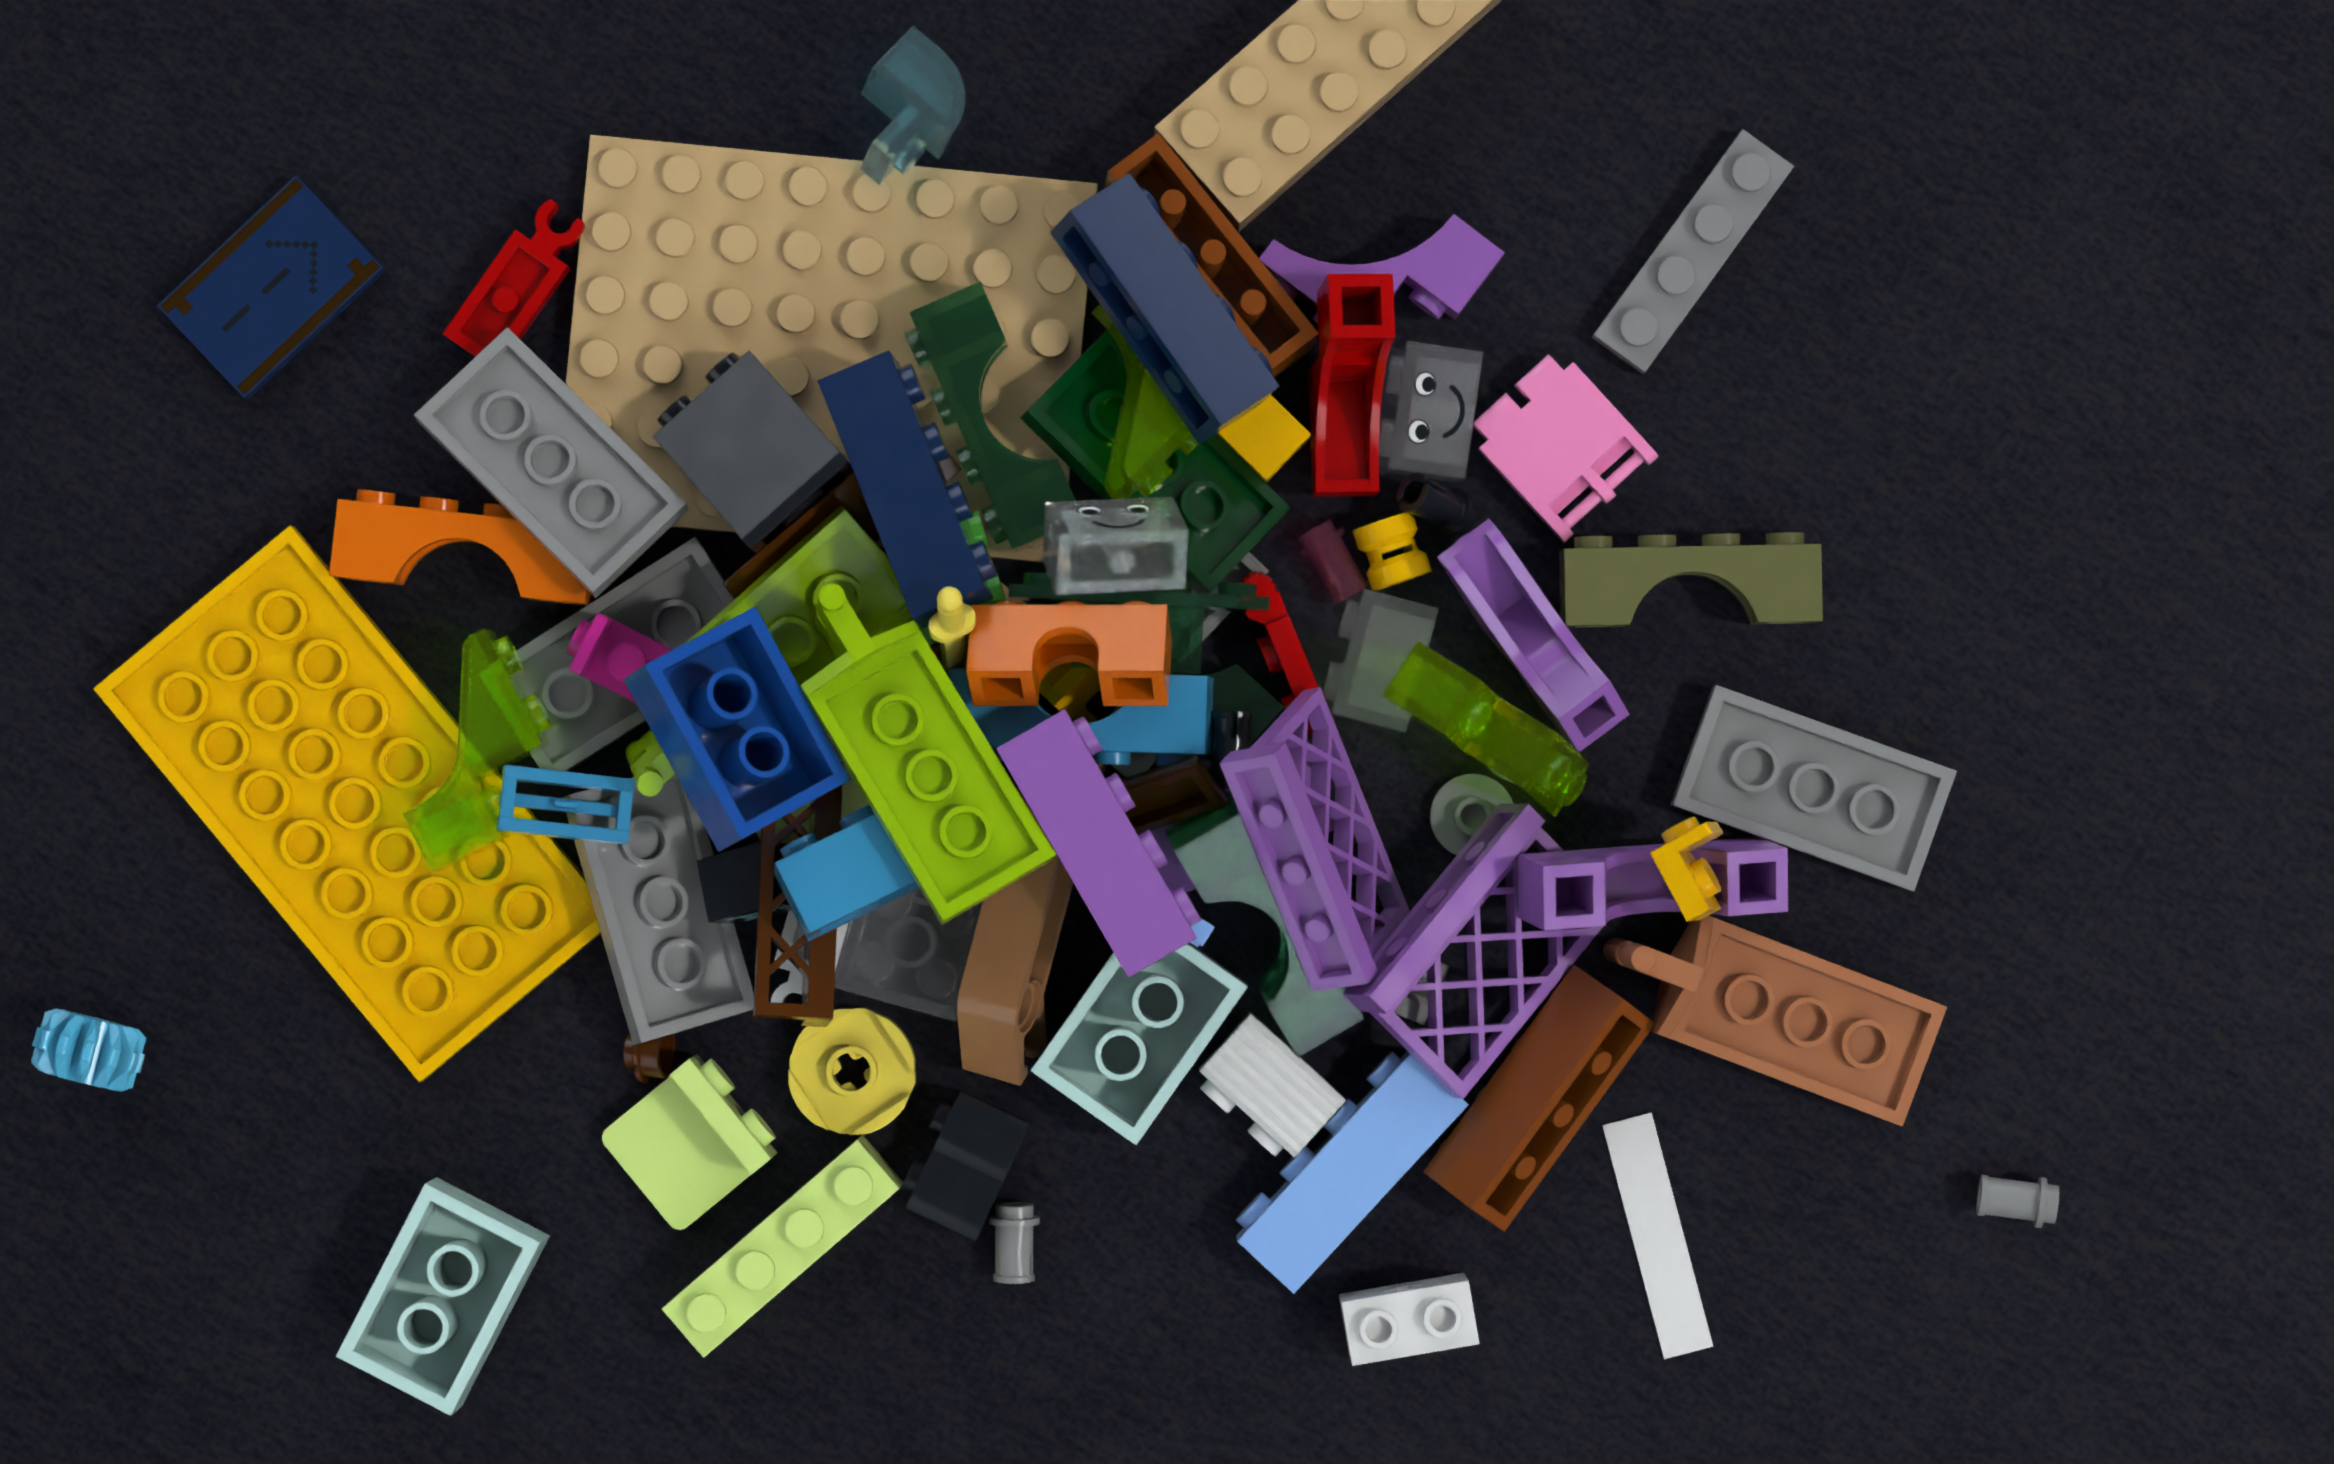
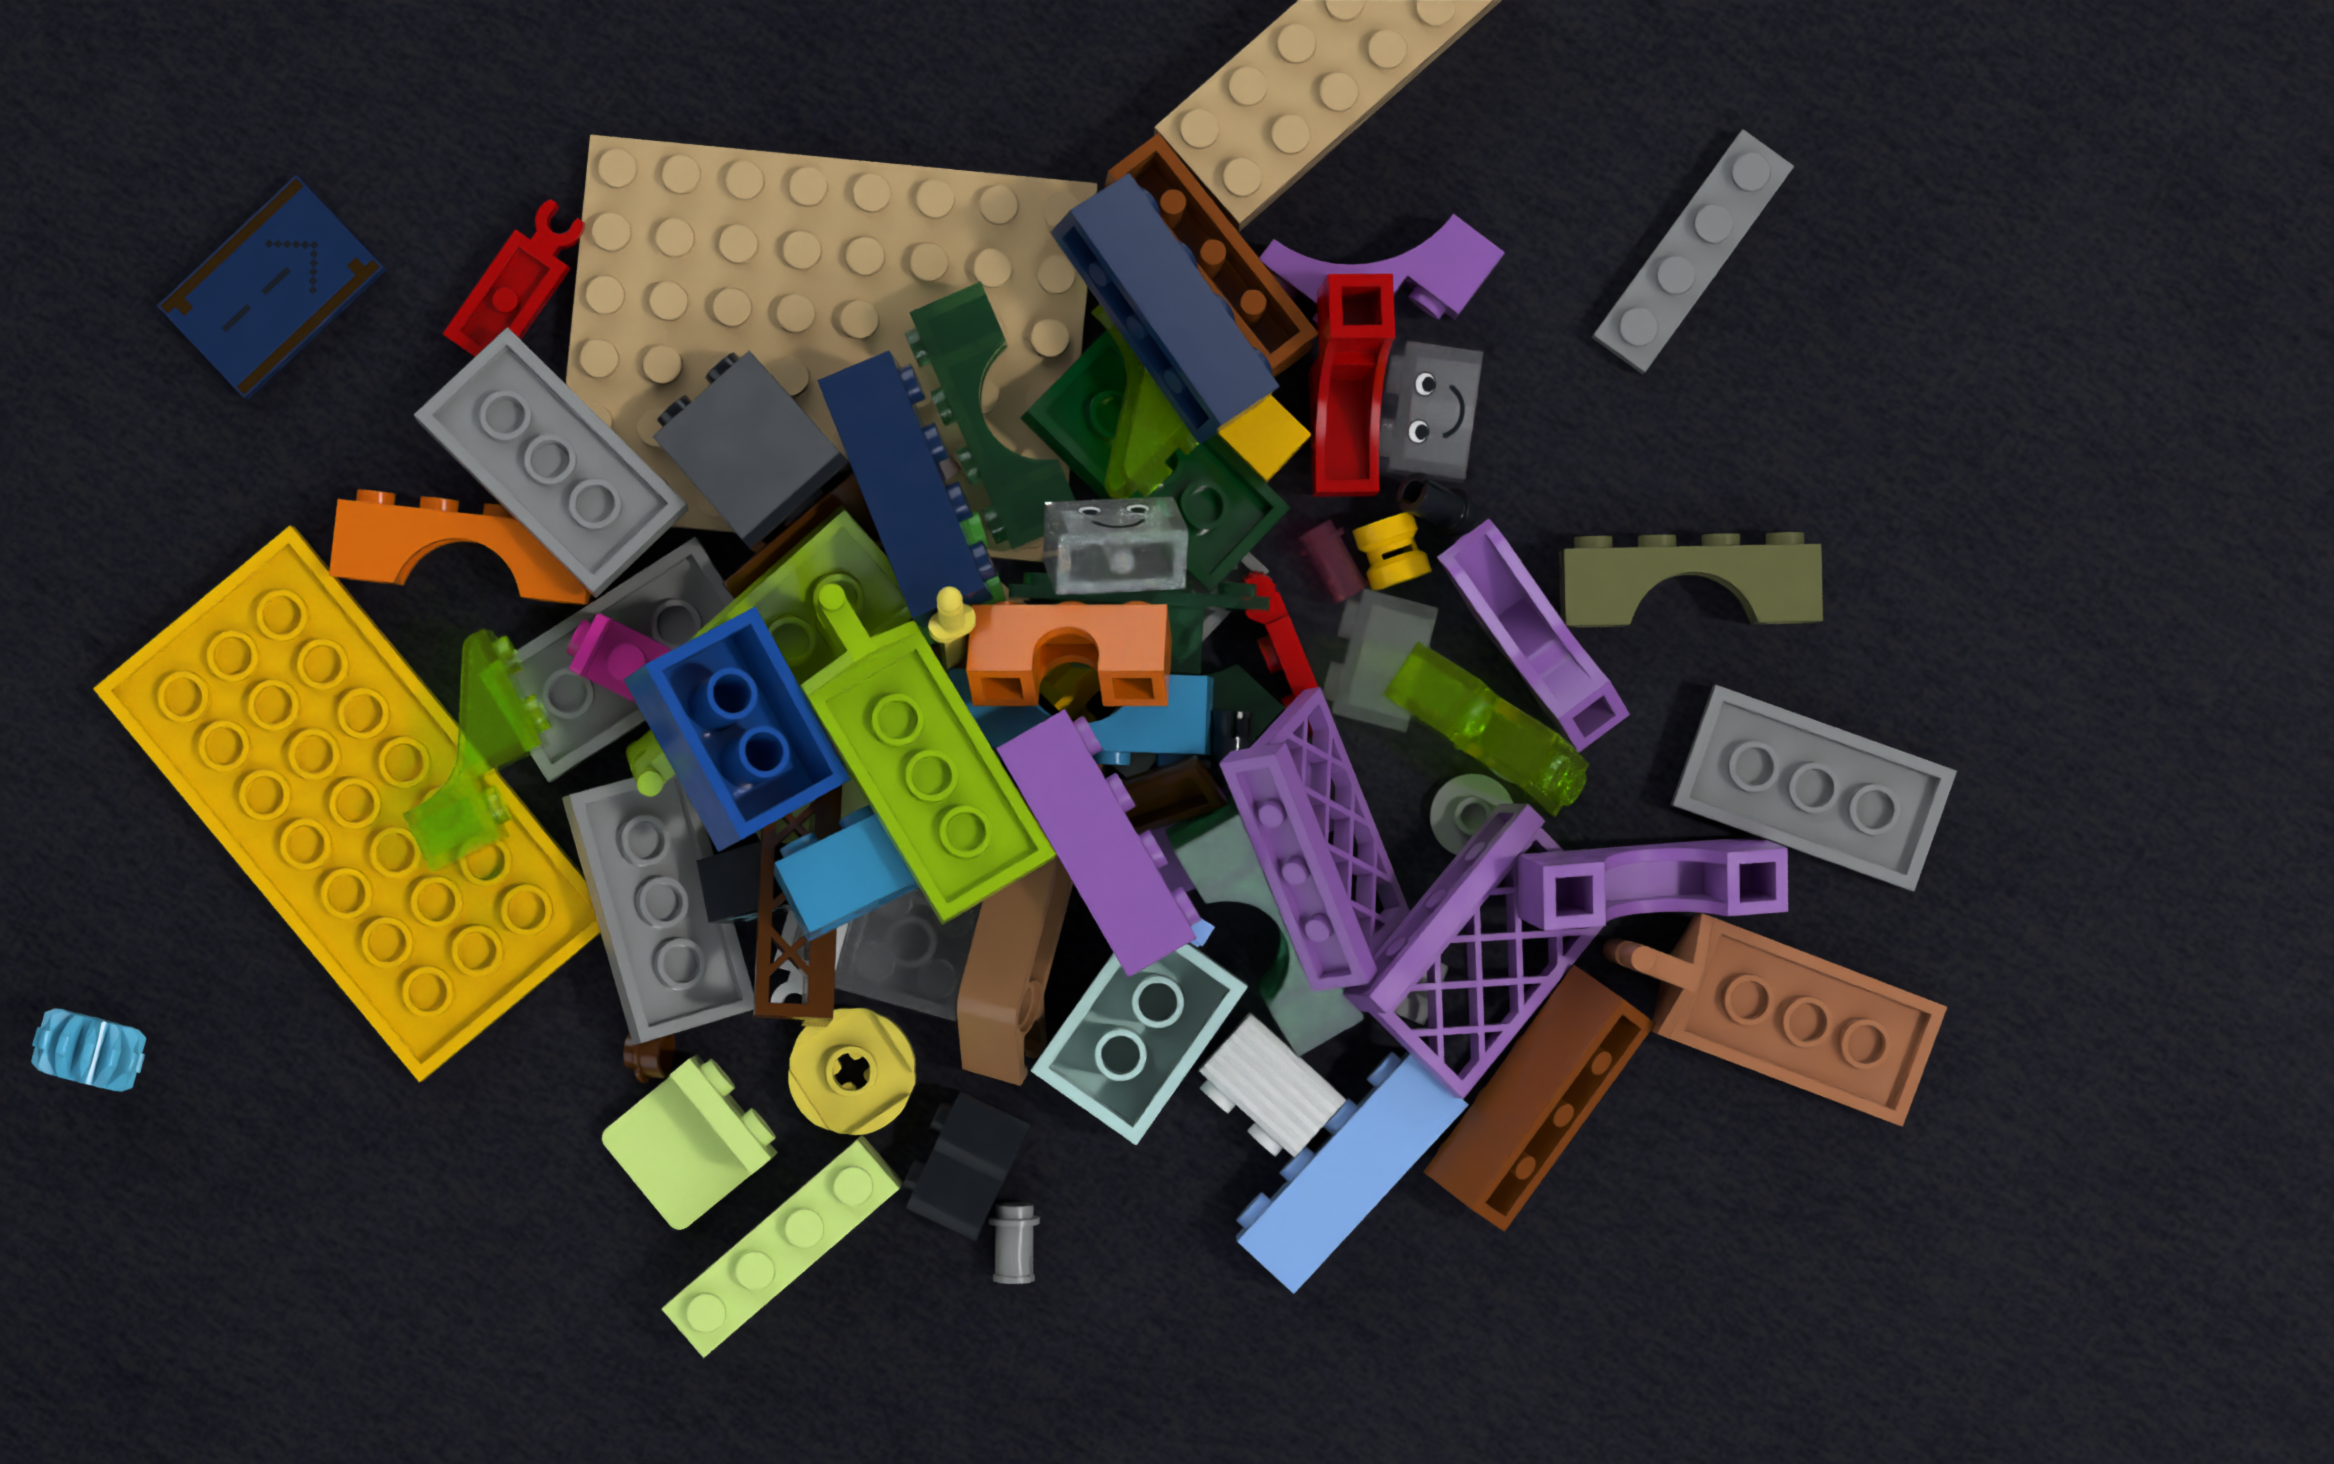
light aqua brick [336,1177,550,1416] -> none
dark azure tile [496,765,635,845] -> none
clear light blue brick [860,26,965,185] -> none
white brick [1339,1273,1480,1366] -> none
bright pink plate [1472,354,1659,543] -> none
white sticker [1602,1112,1713,1359] -> none
yellow bracket [1650,817,1723,922] -> none
light grey pin [1976,1174,2059,1228] -> none

